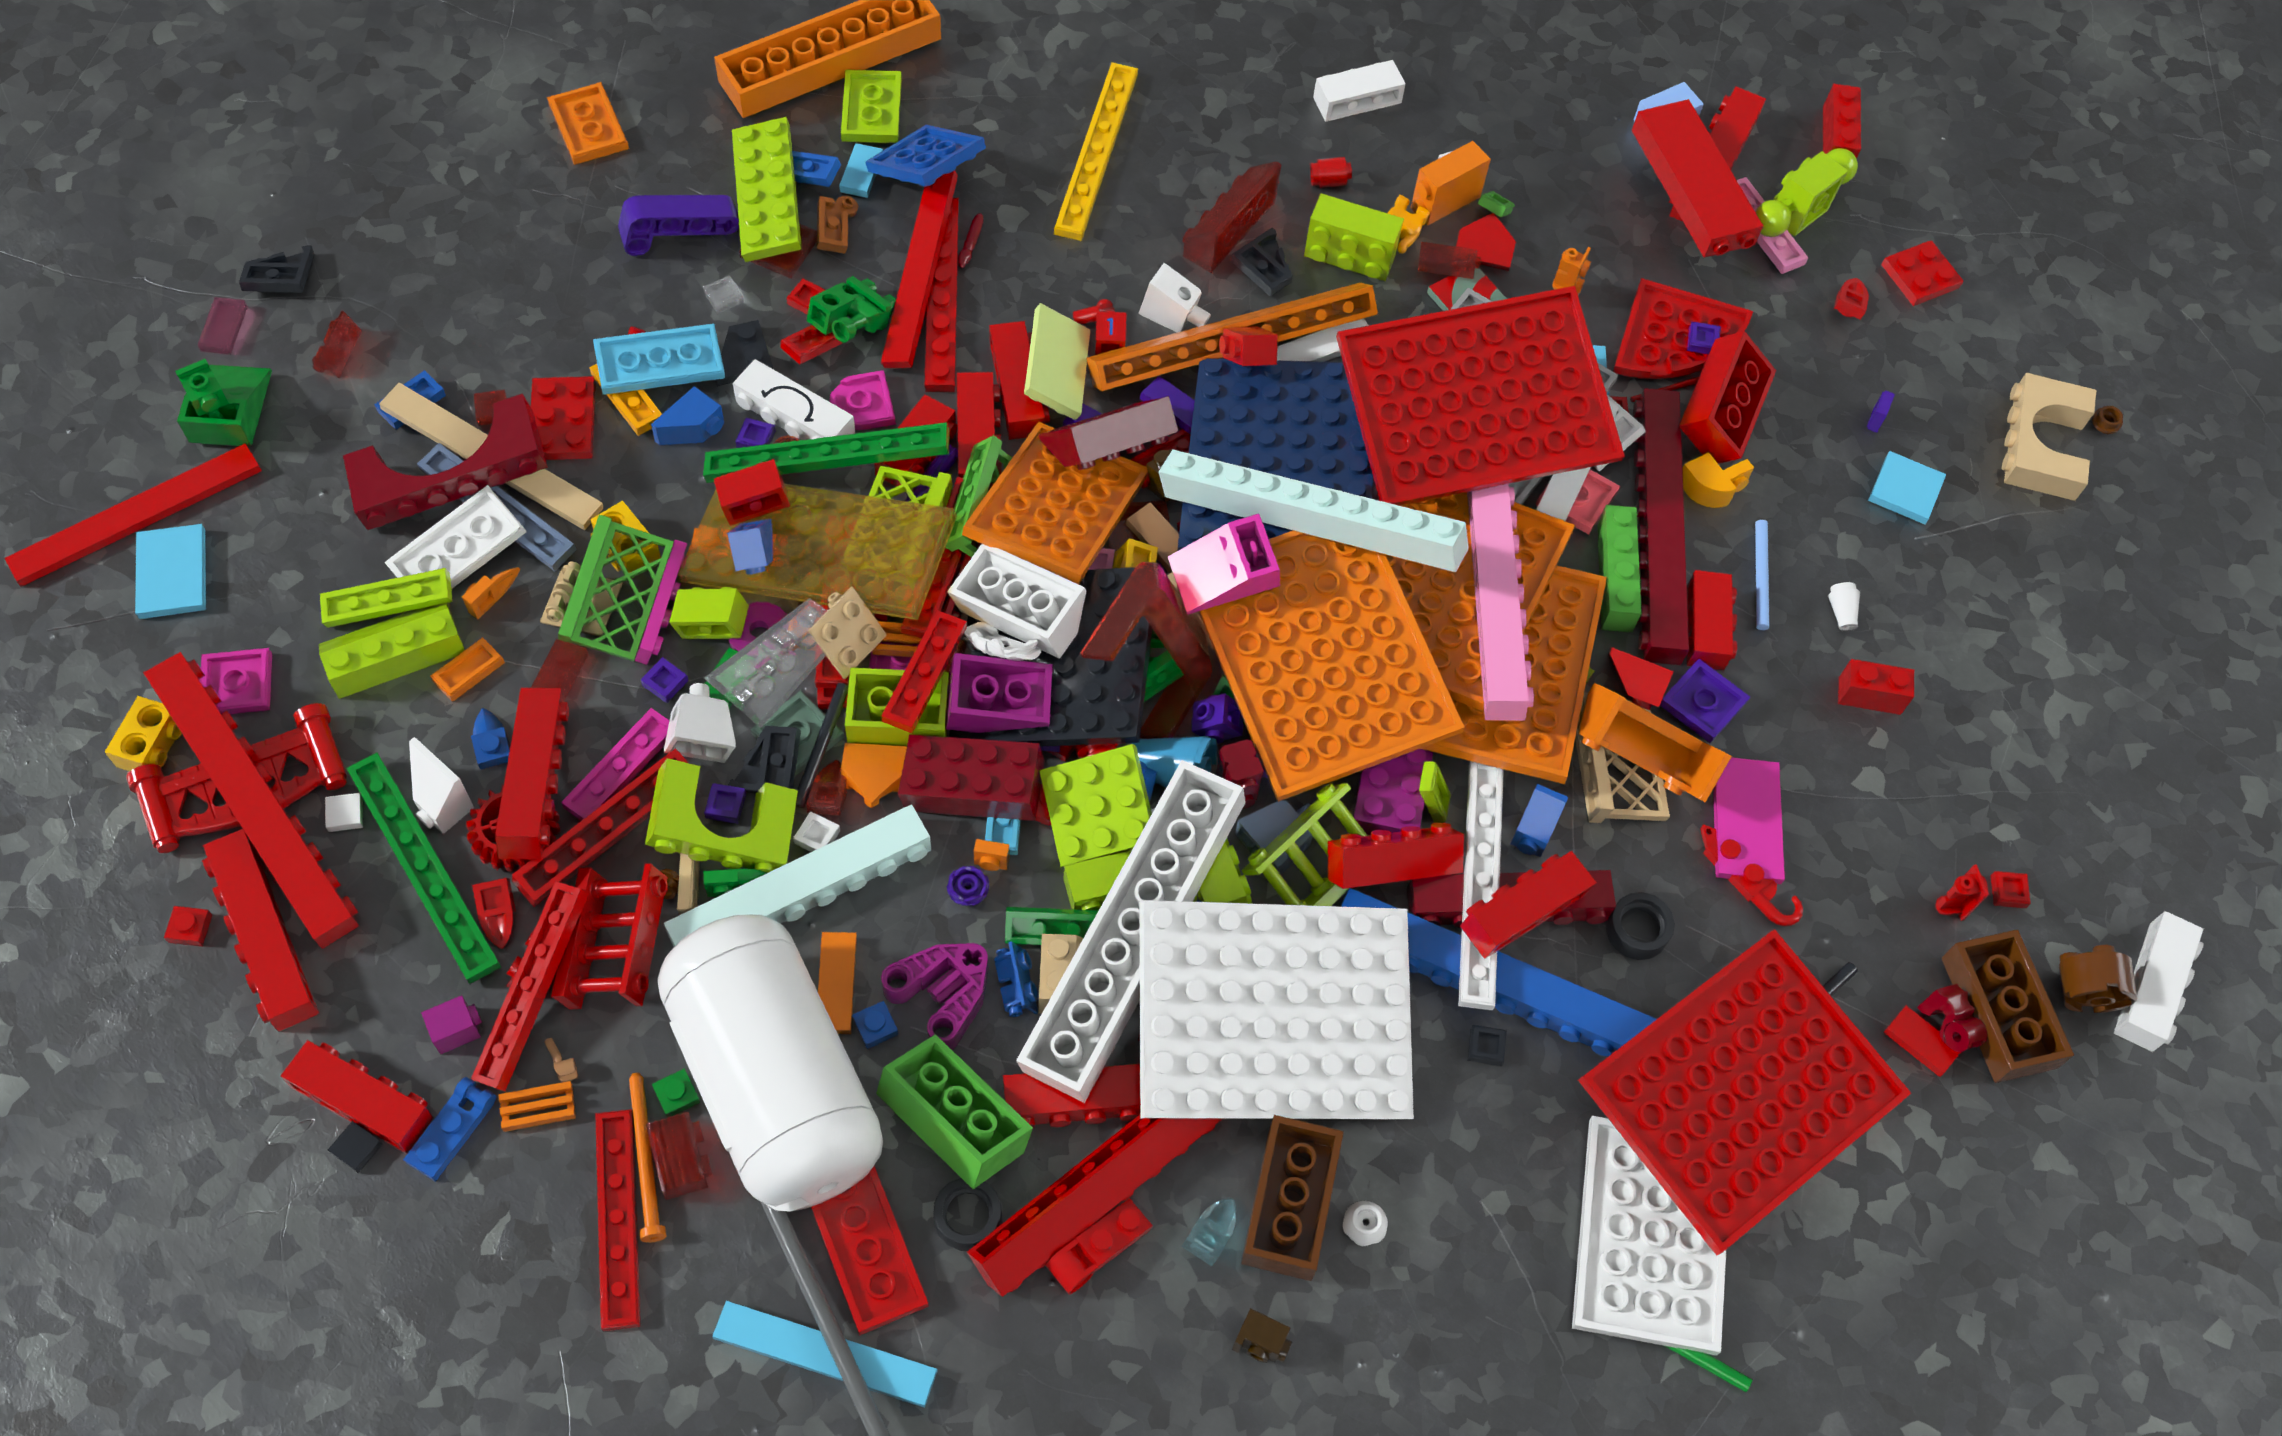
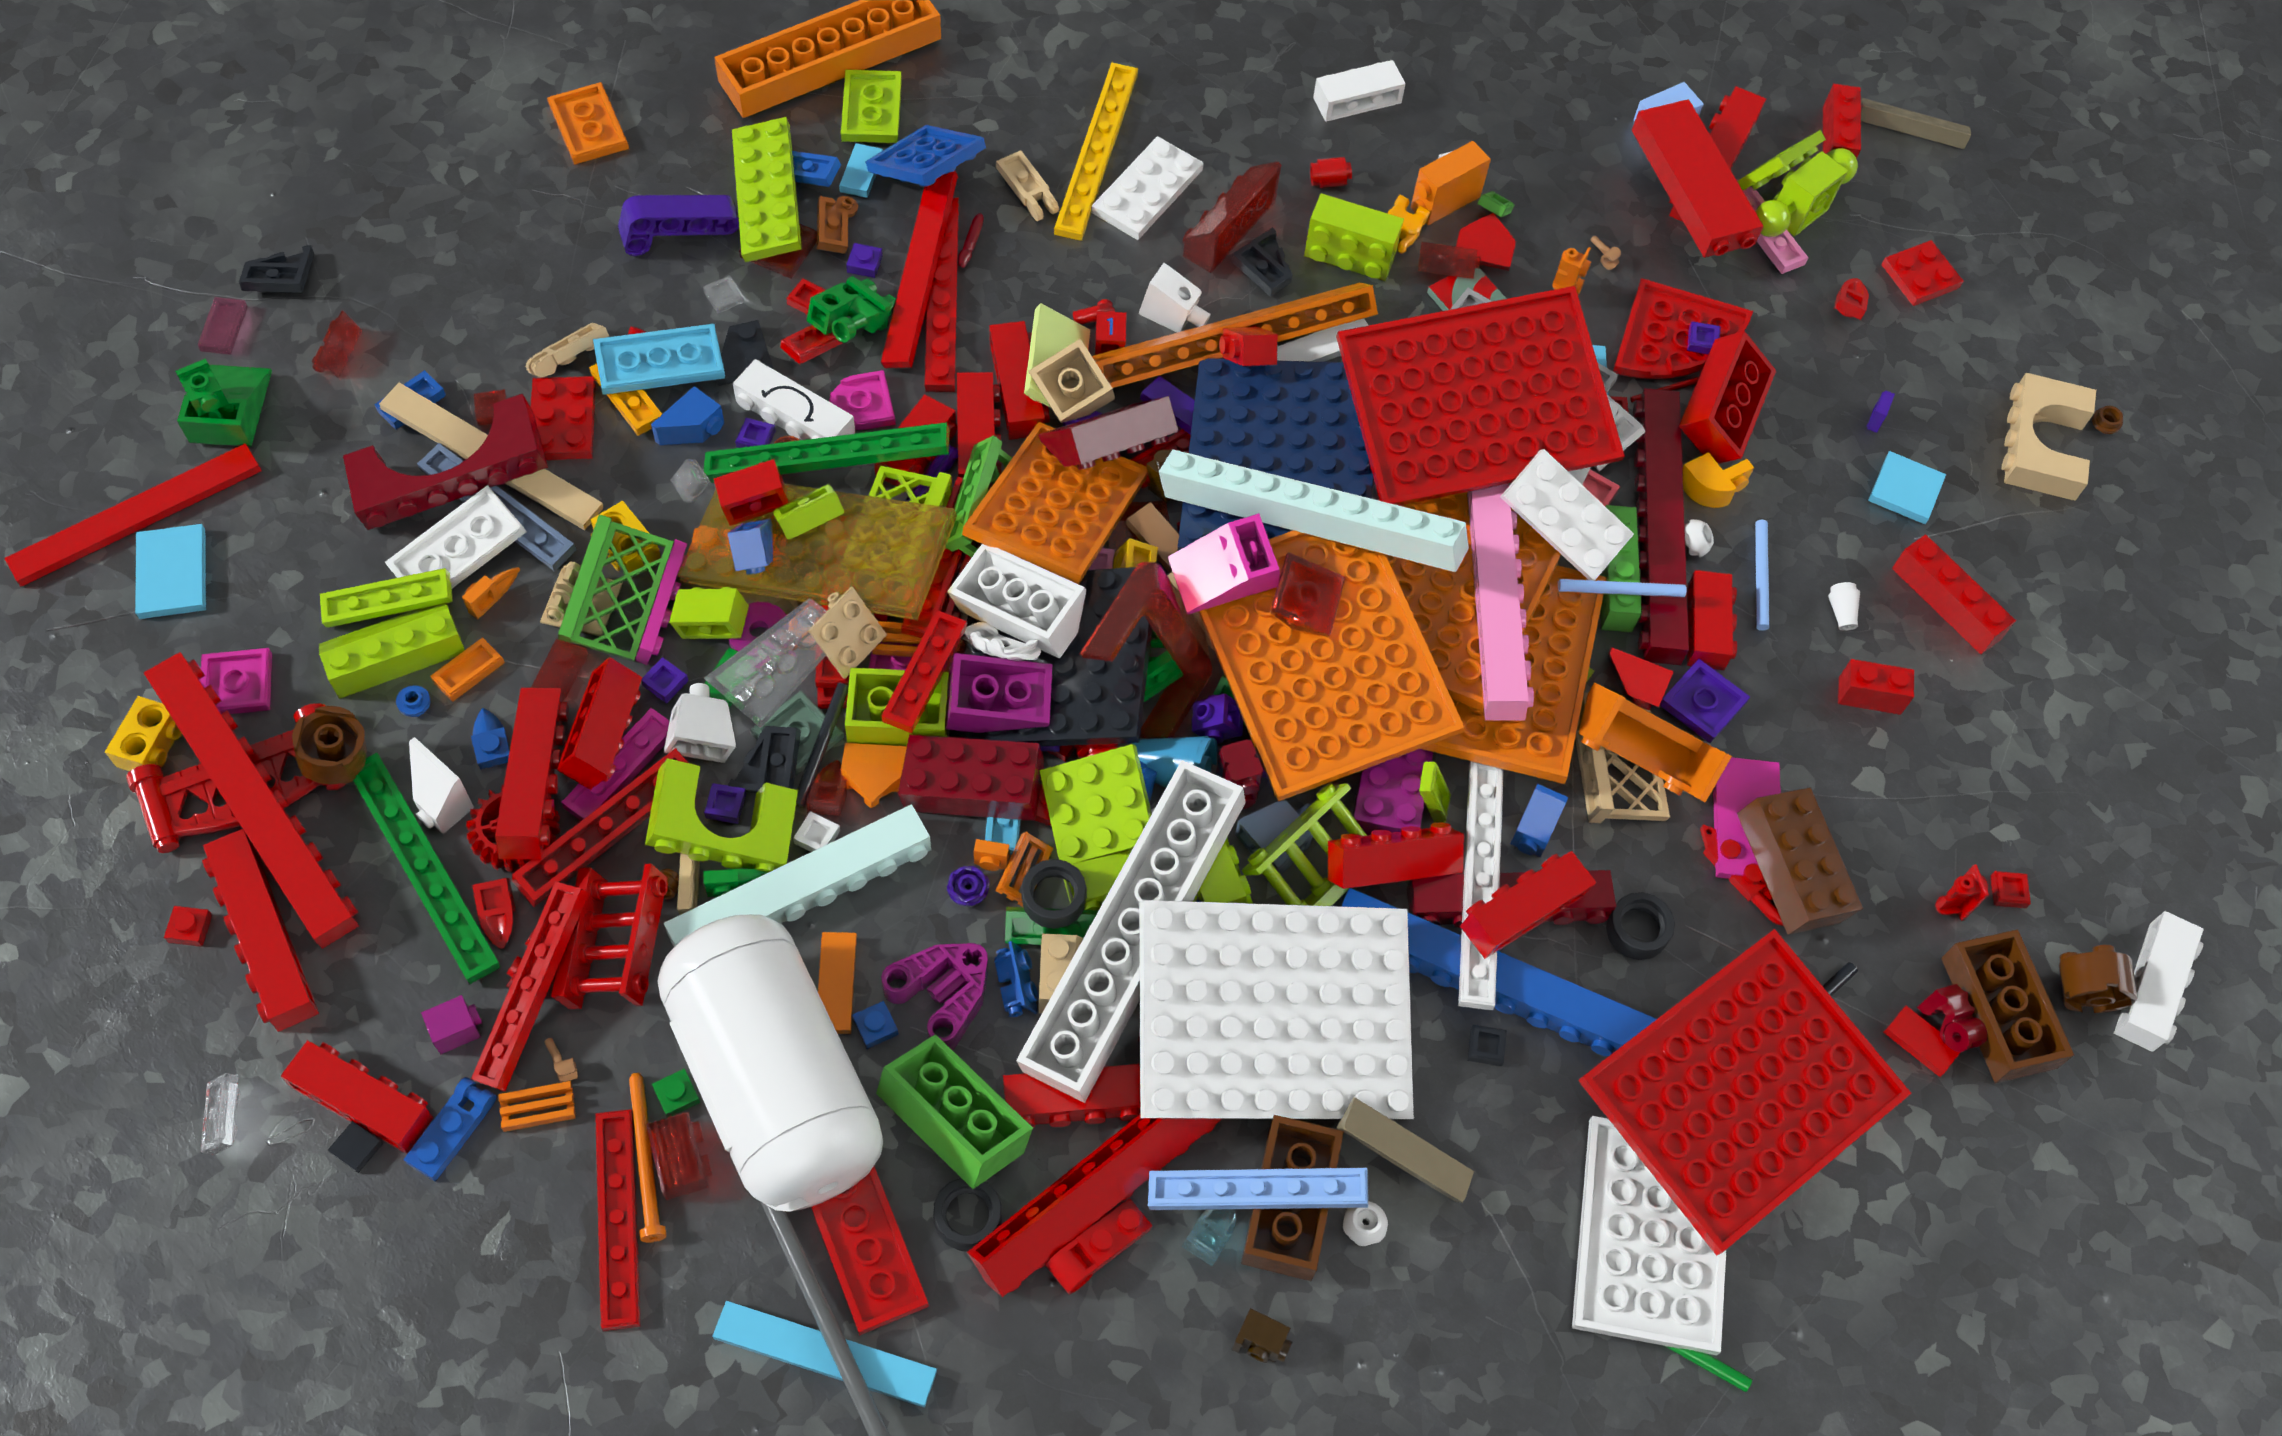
white tile [325,793,363,832] -> none
none -> clear plate [200,1073,240,1155]
none -> reddish brown brick [292,706,367,785]
none -> blue plate [396,685,431,717]
none -> tan hinge [525,323,609,378]
none -> red brick [557,657,642,790]
none -> clear plate [670,458,710,503]
none -> lime slope [773,484,844,540]
none -> dark purple plate [846,243,883,278]
none -> orange tile [995,832,1053,907]
none -> tan hinge [996,151,1059,221]
none -> black tyre [1021,859,1087,929]
none -> tan slope [1028,339,1115,423]
none -> white plate [1092,136,1203,240]
none -> light blue tile [1148,1168,1368,1210]
none -> clear red slope [1270,553,1346,637]
none -> dark tan slope [1337,1097,1474,1203]
none -> white plate [1500,449,1634,580]
none -> light blue bar [1558,579,1686,597]
none -> medium nougat hand [1591,236,1621,270]
none -> white plate [1684,519,1714,557]
none -> lime plate [1737,130,1826,190]
none -> reddish brown brick [1737,787,1863,935]
none -> dark tan slope [1861,98,1971,149]
none -> red brick [1892,534,2016,655]

